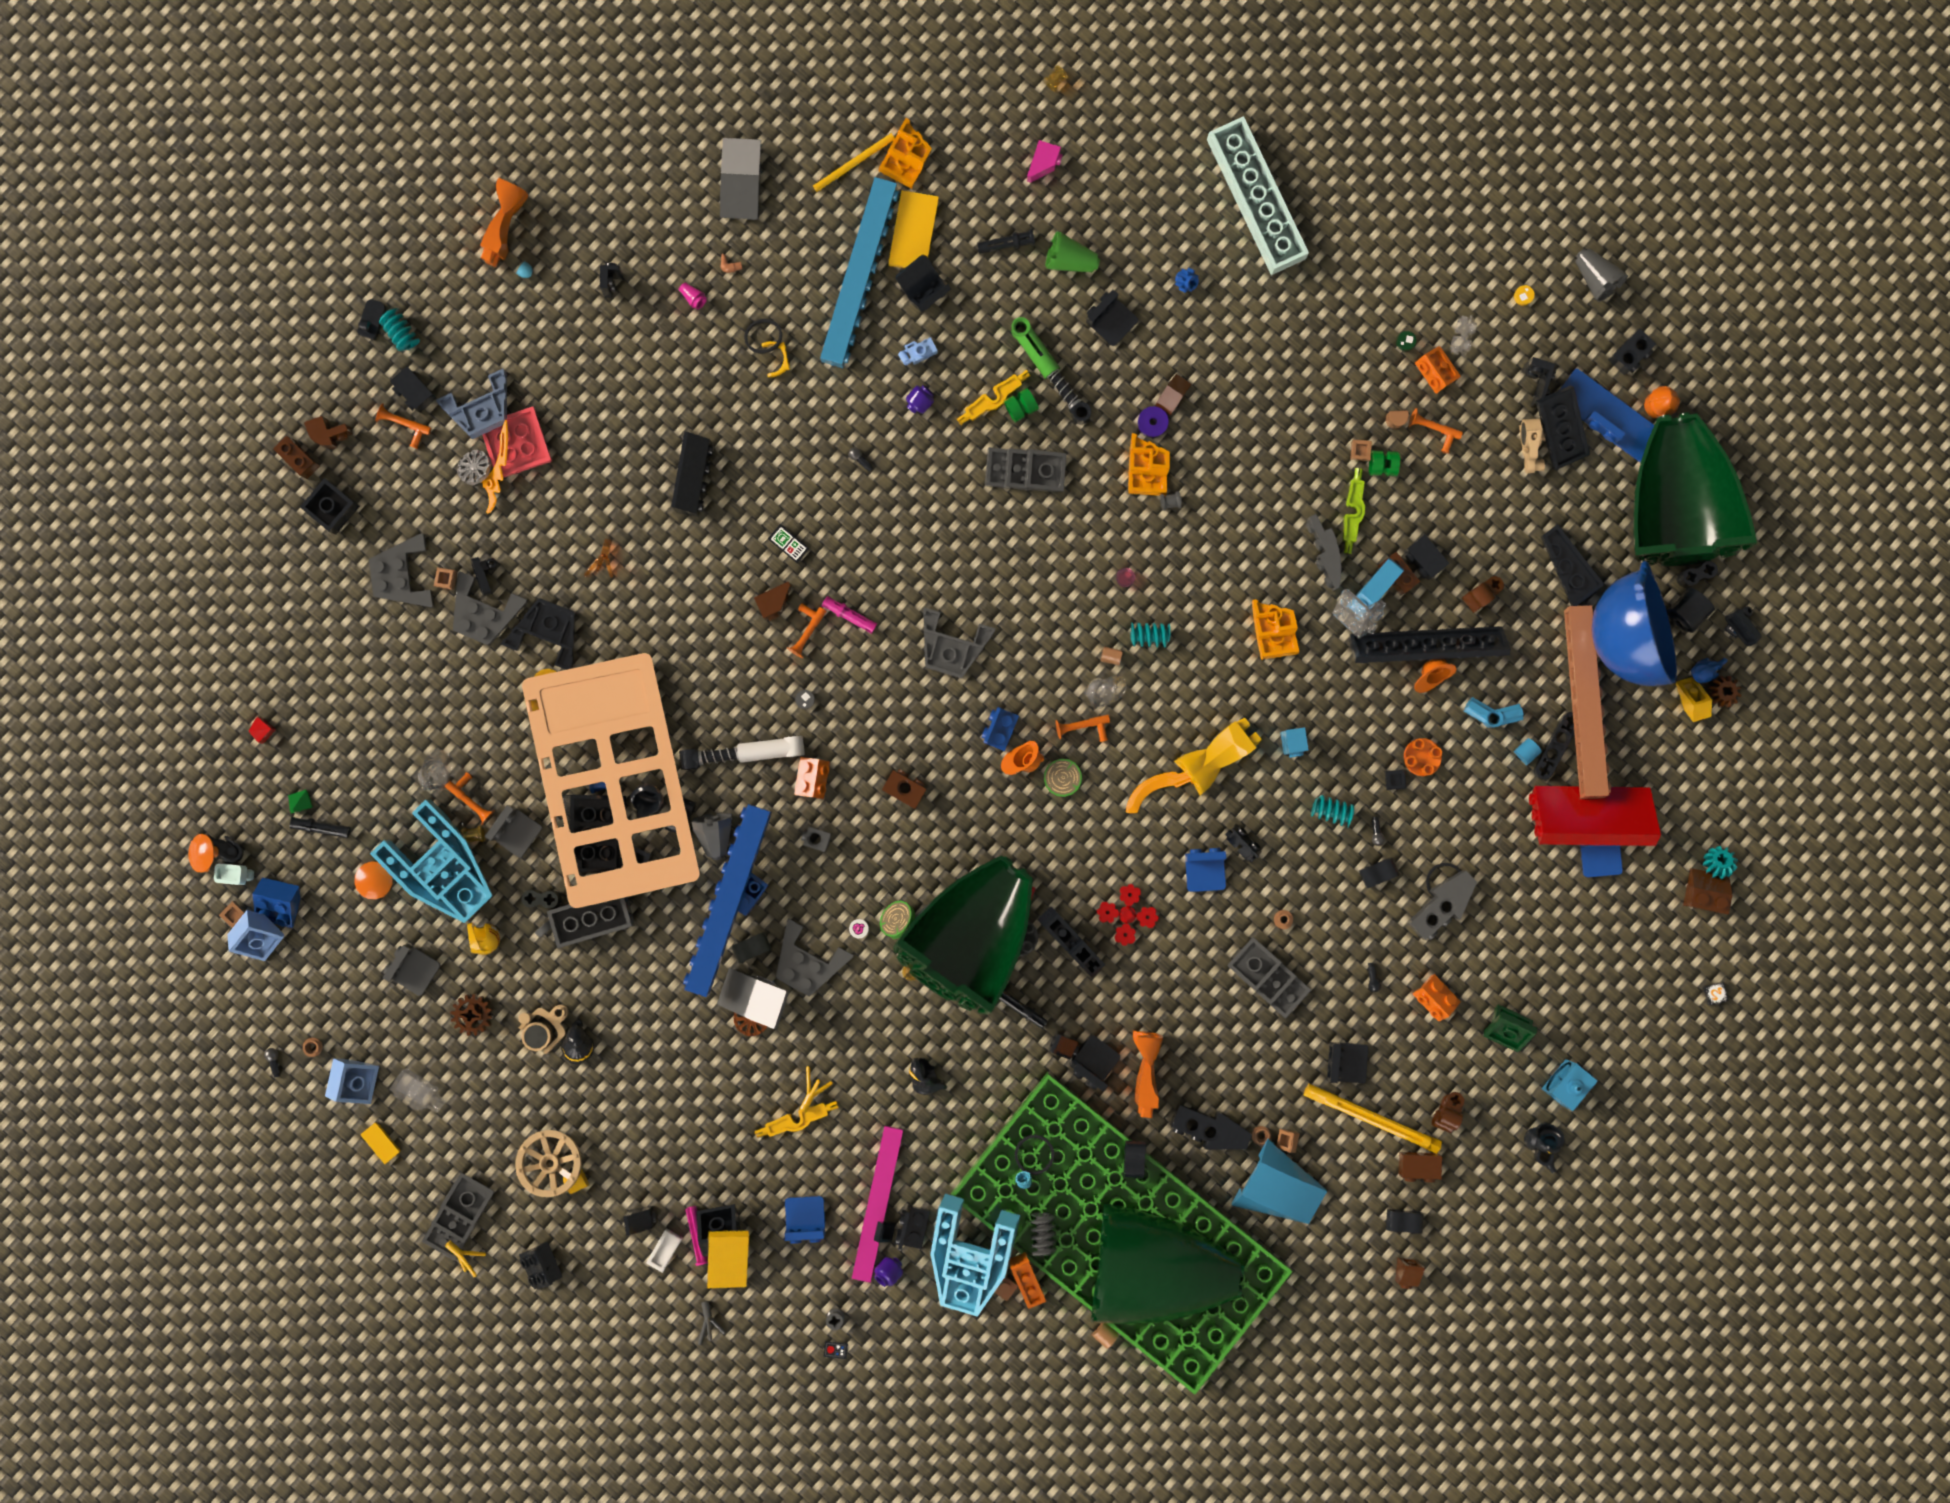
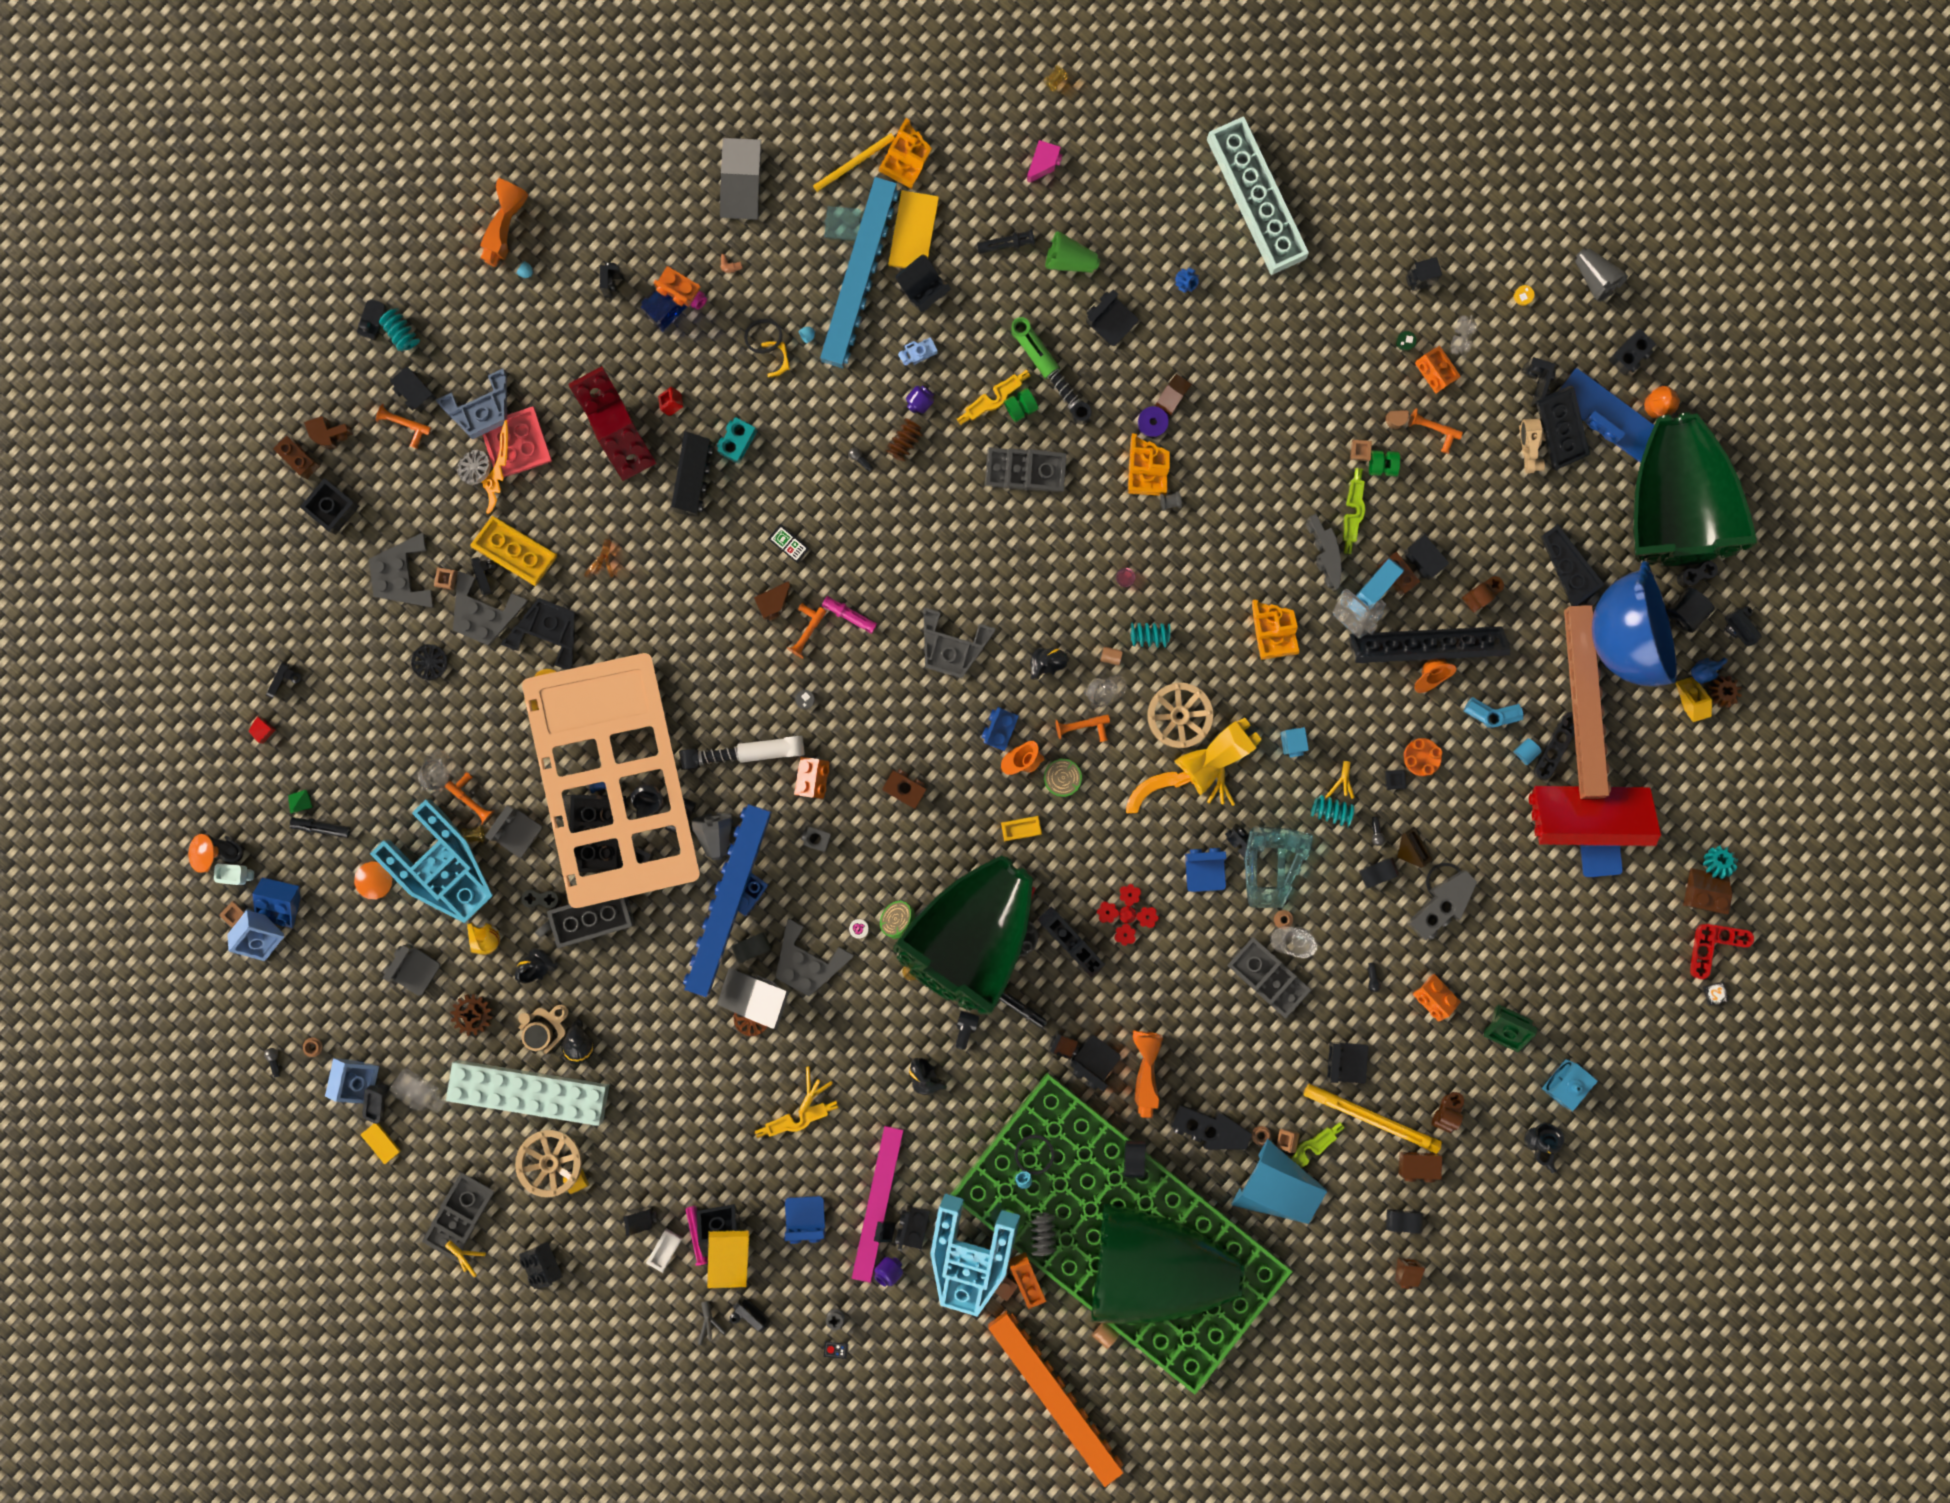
none -> black piece [265,661,302,699]
none -> black piece [362,1083,389,1123]
none -> black wheel [411,644,448,680]
none -> light aqua brick [446,1060,609,1126]
none -> yellow tile [470,515,557,586]
none -> black hair [514,948,559,984]
none -> dark red bracket [568,366,656,481]
none -> clear blue container [641,291,688,332]
none -> orange bracket [654,266,701,307]
none -> red slope [658,387,684,416]
none -> teal brick [717,417,757,464]
none -> black piece [730,1296,770,1332]
none -> medium azure hinge [799,326,815,343]
none -> clear light blue piece [824,206,861,241]
none -> reddish brown piece [885,418,923,462]
none -> black axle [955,1010,980,1050]
none -> orange brick [988,1310,1124,1487]
none -> yellow tile [1001,816,1042,842]
none -> black hair [1030,647,1070,680]
none -> tan wheel [1147,683,1213,748]
none -> yellow plant [1207,767,1235,806]
none -> clear light blue windscreen [1245,826,1313,908]
none -> clear piece [1271,926,1317,958]
none -> lime piece [1289,1122,1345,1168]
none -> yellow plant [1325,761,1355,800]
none -> dark brown slope [1397,827,1433,868]
none -> black brick [1406,257,1442,292]
none -> red beam [1690,924,1754,979]

